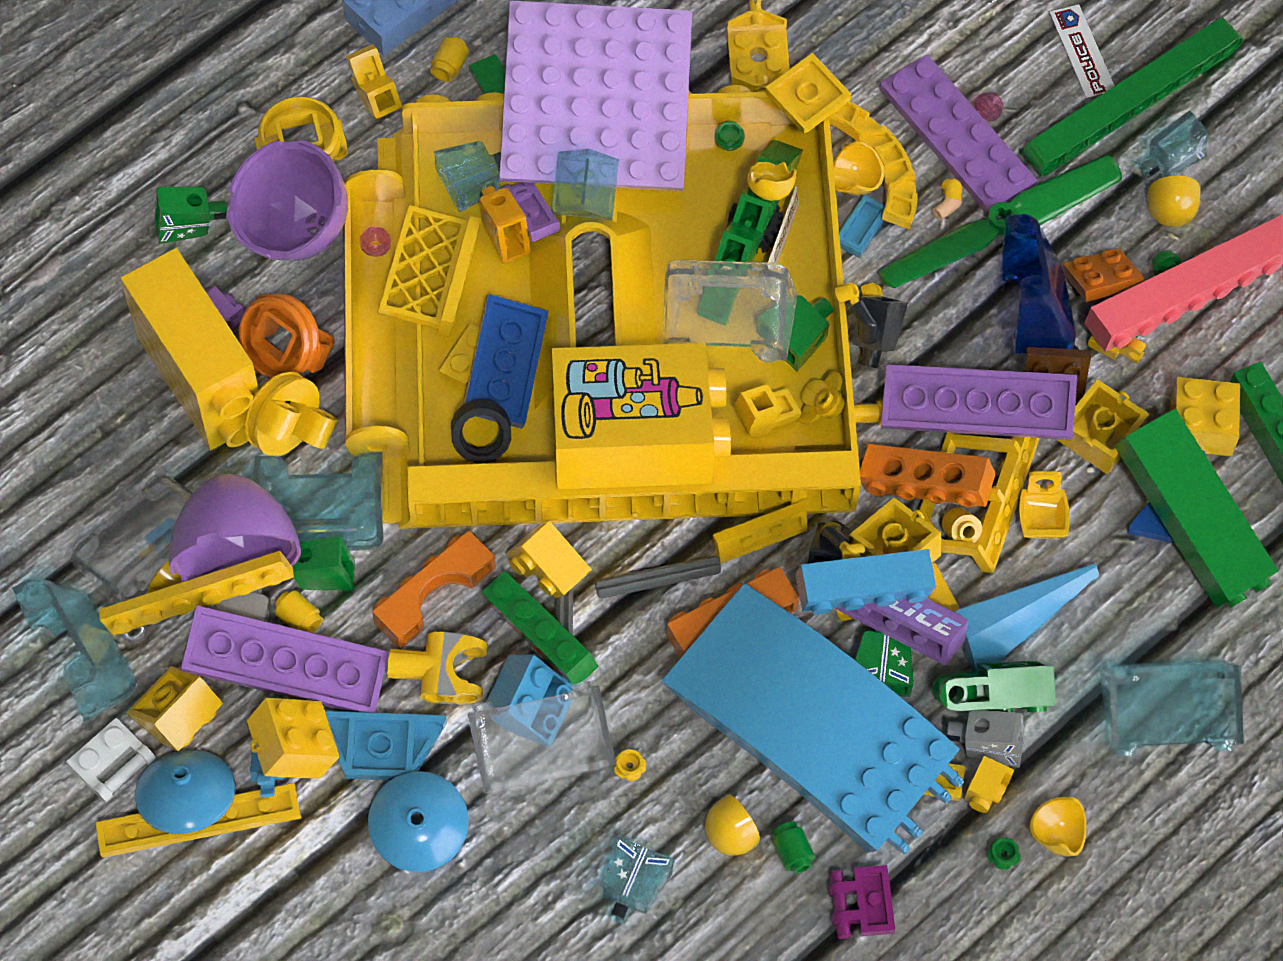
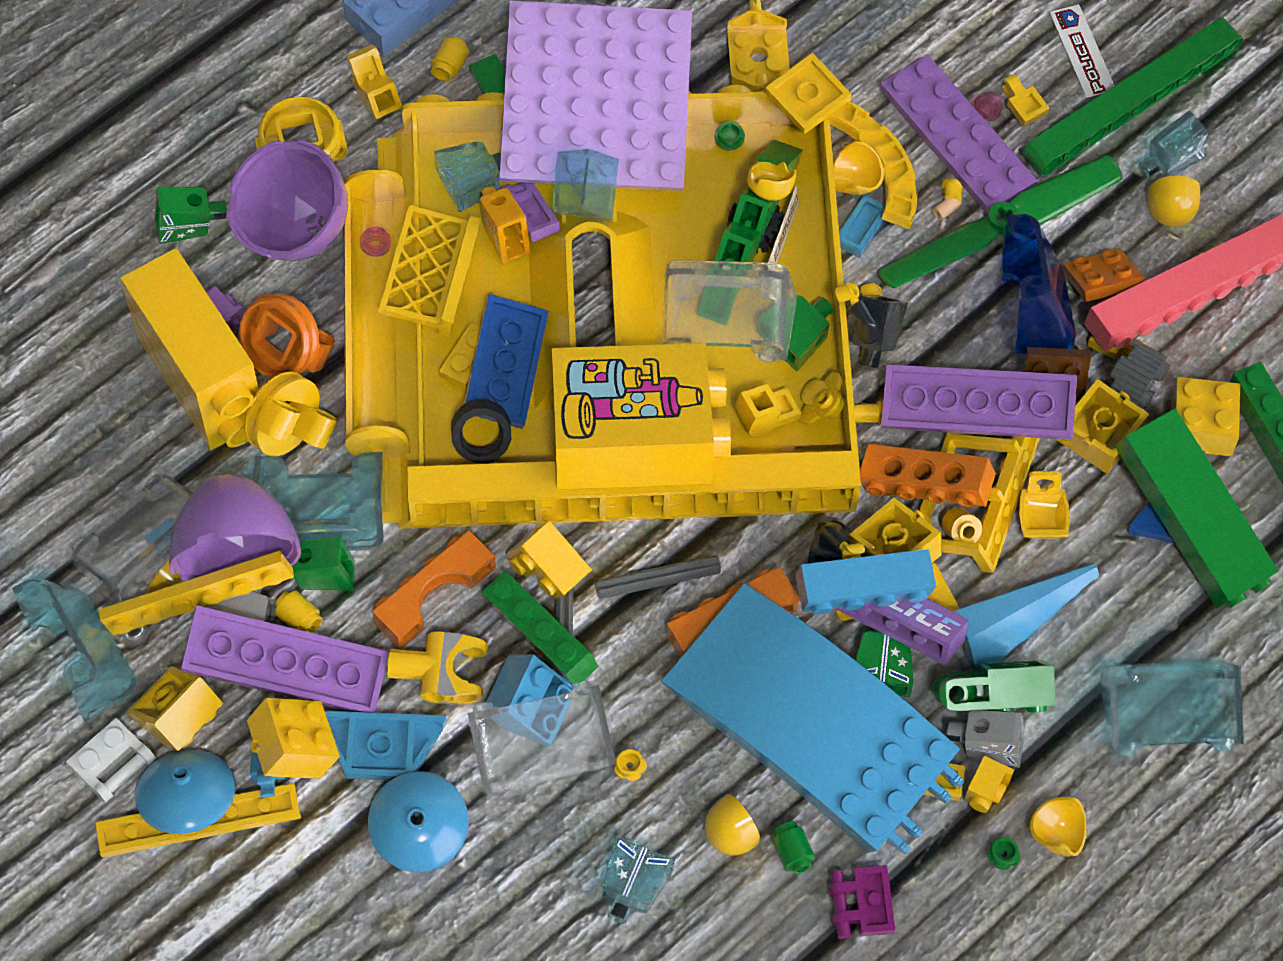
yellow plate [713,501,808,564] -> none
green plate [1151,250,1182,276] -> none
none -> yellow plate [1001,74,1050,127]
none -> dark grey brick [1108,338,1171,409]

